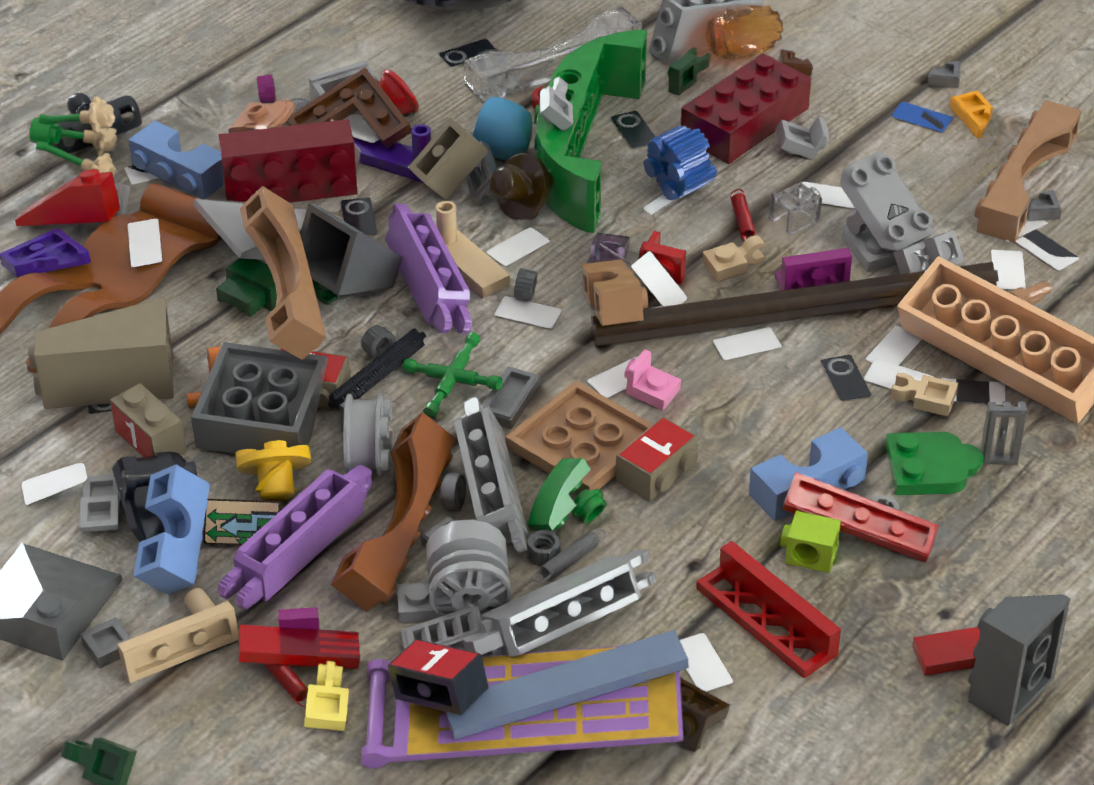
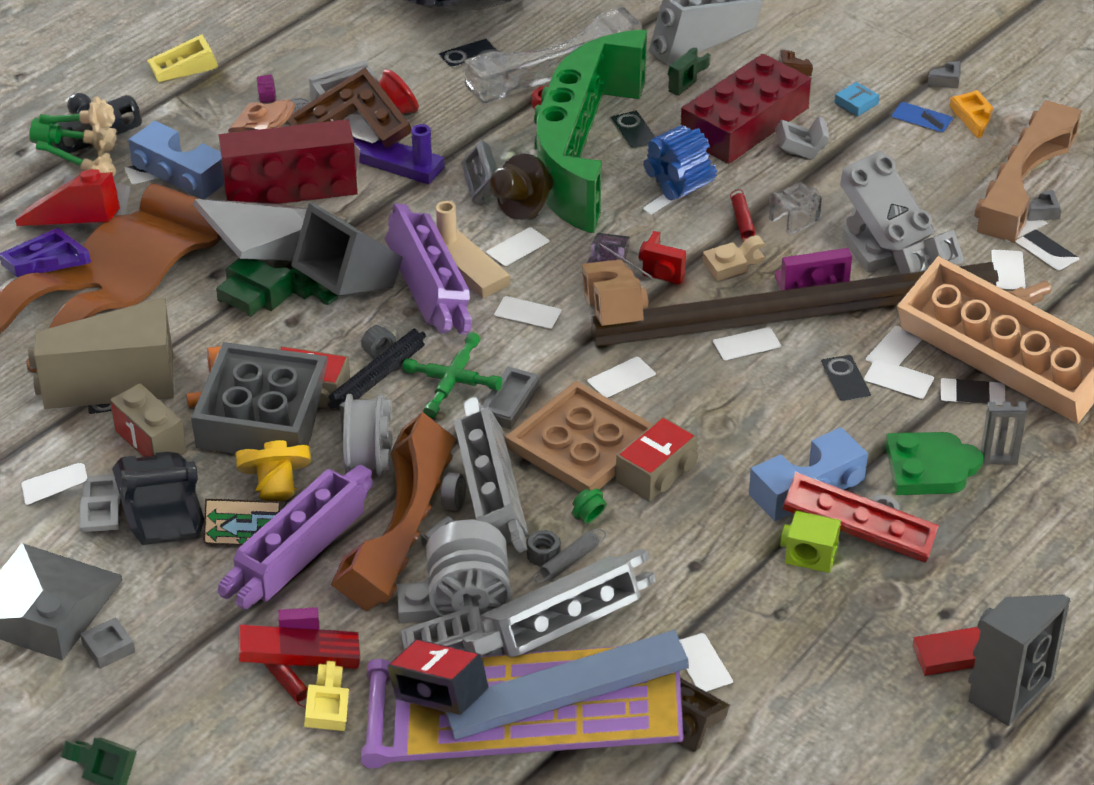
tan piece [117,588,239,683] -> none
white sticker [128,218,162,267] -> none
medium blue arch [133,465,210,595] -> none
medium nougat arch [240,186,326,360] -> none
black sticker [341,197,377,235] -> none
dark tan brick [408,118,489,200] -> none
dark azure piece [473,97,533,161] -> none
dark grey axle [514,268,538,301] -> none
green slope [528,458,591,531] -> none
light grey plate [540,76,573,132] -> none
bright pink bracket [624,349,681,411] -> none
white sticker [631,251,687,306] -> none
red fence [696,541,841,678] -> none
clear orange hair [705,4,783,61] -> none
white sticker [797,181,855,208] -> none
tan plate [890,373,958,416] -> none
none -> light yellow slope [147,34,219,82]
none -> dark azure tile [834,82,879,117]

